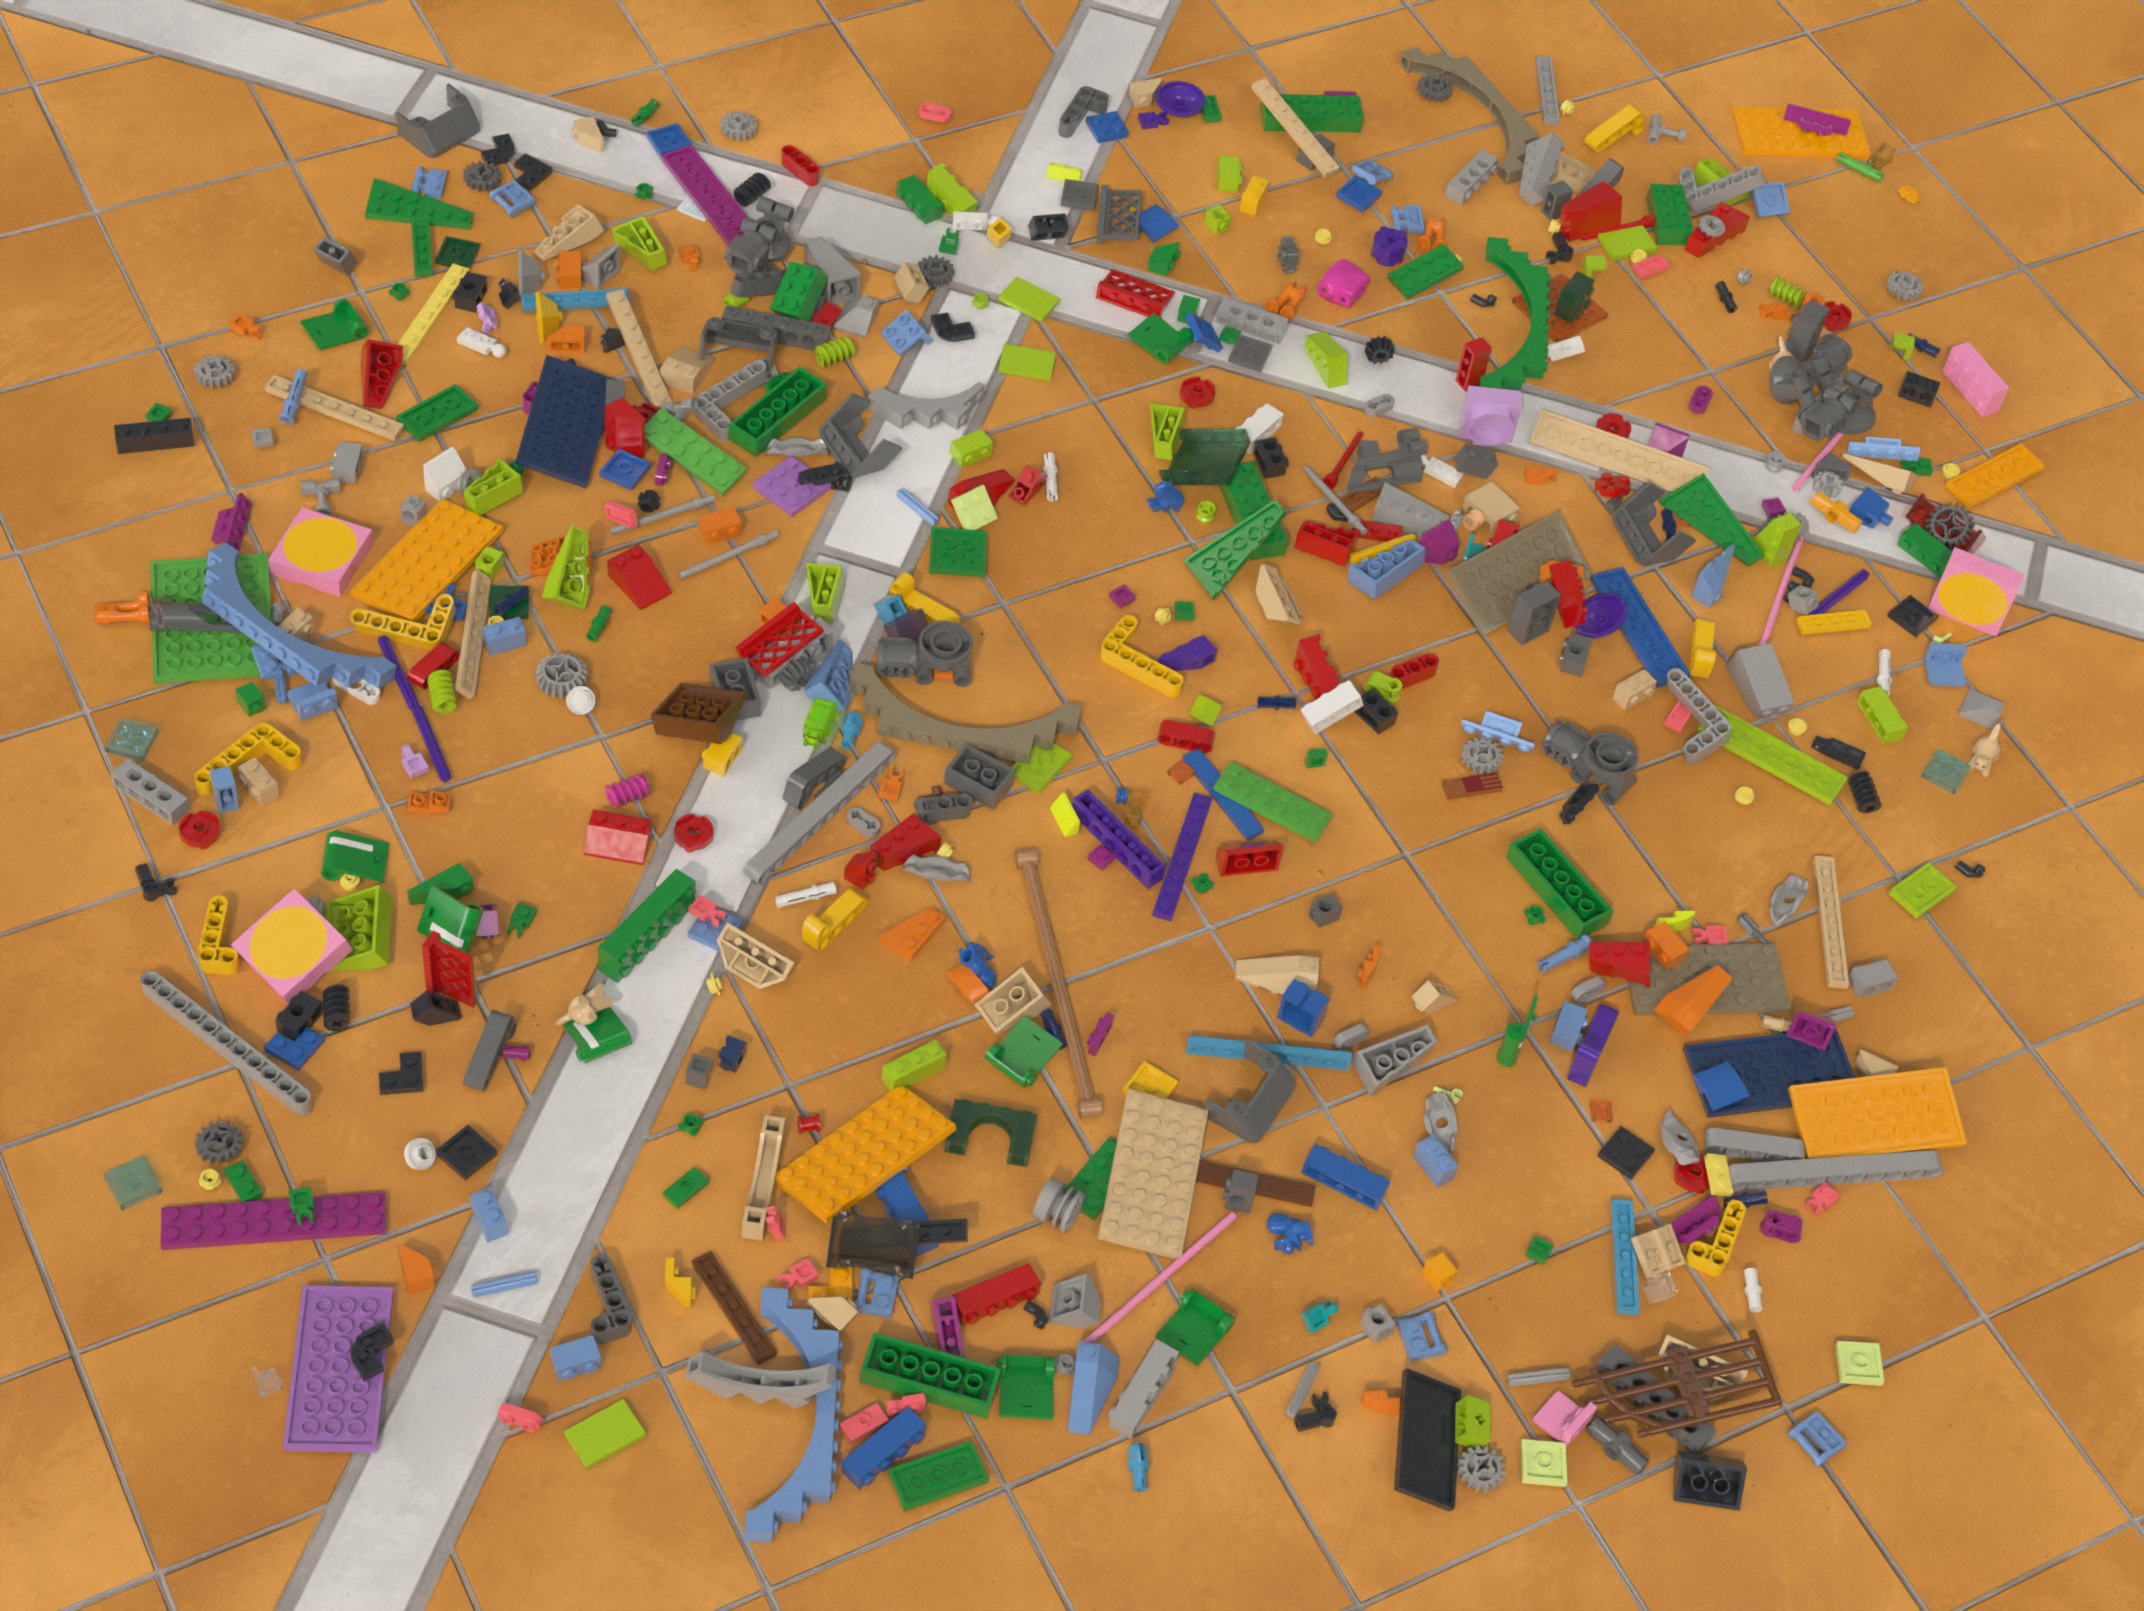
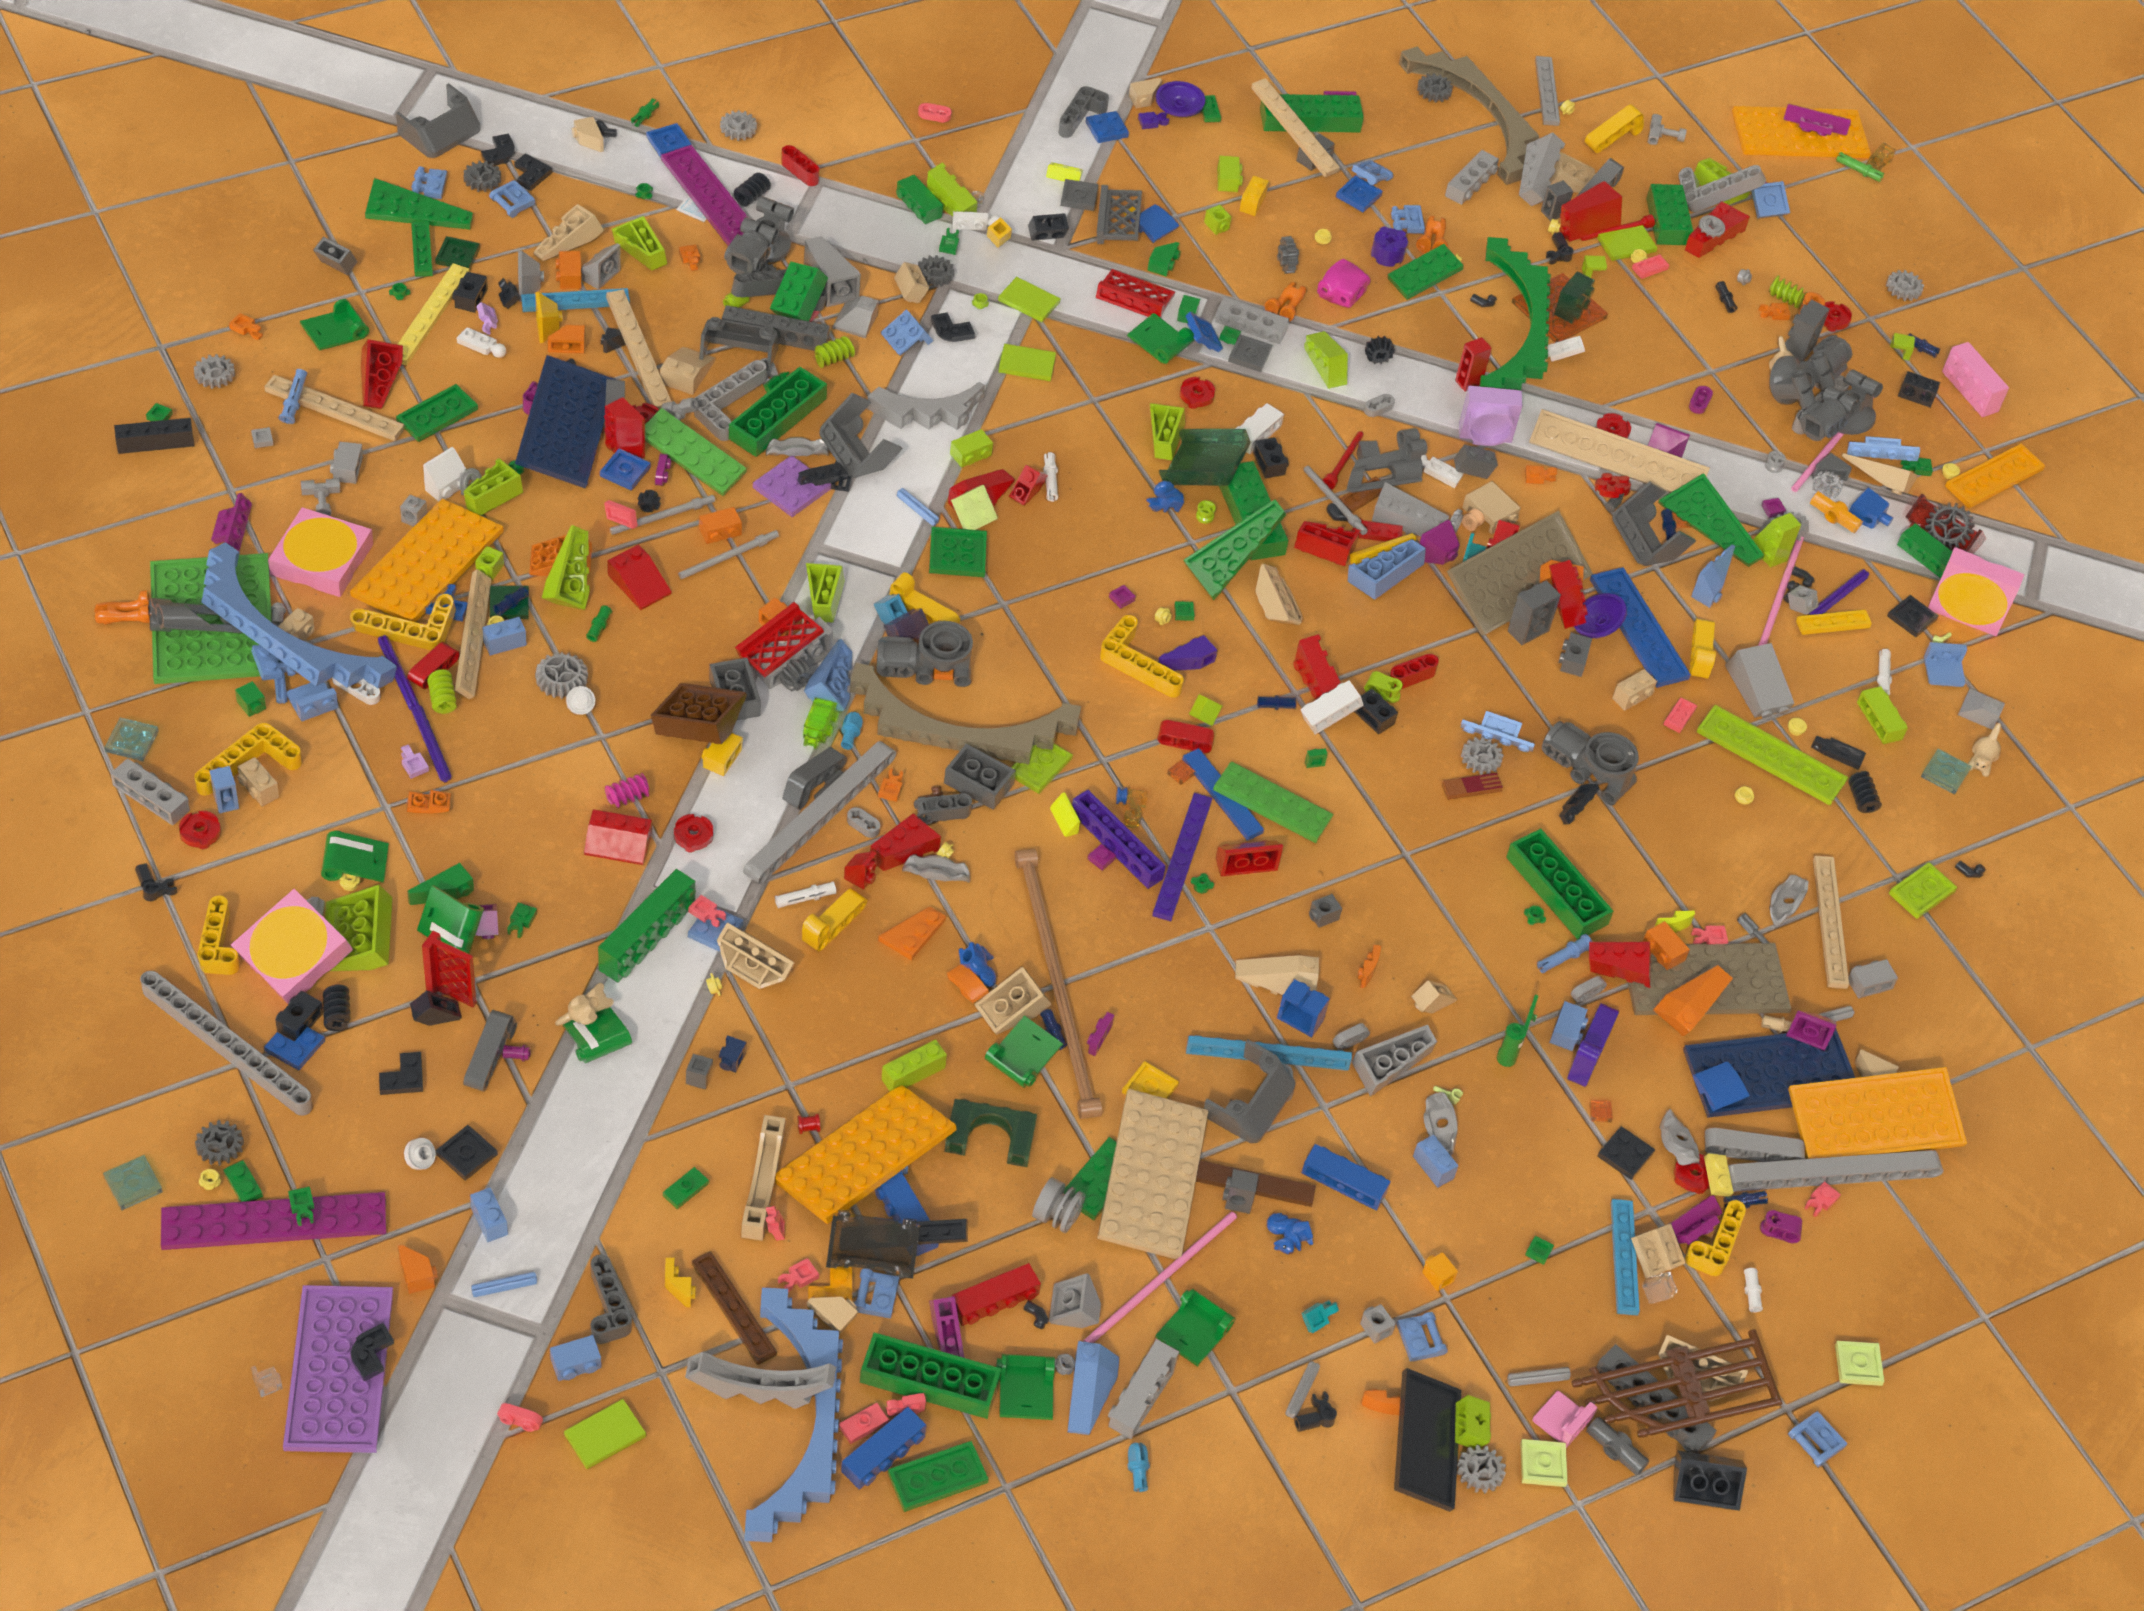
green plate [679,1114,703,1136] -> none
red plate [812,300,842,327] -> none
light grey beam [1667,668,1731,764] -> none
light orange piece [1897,186,1920,204] -> none

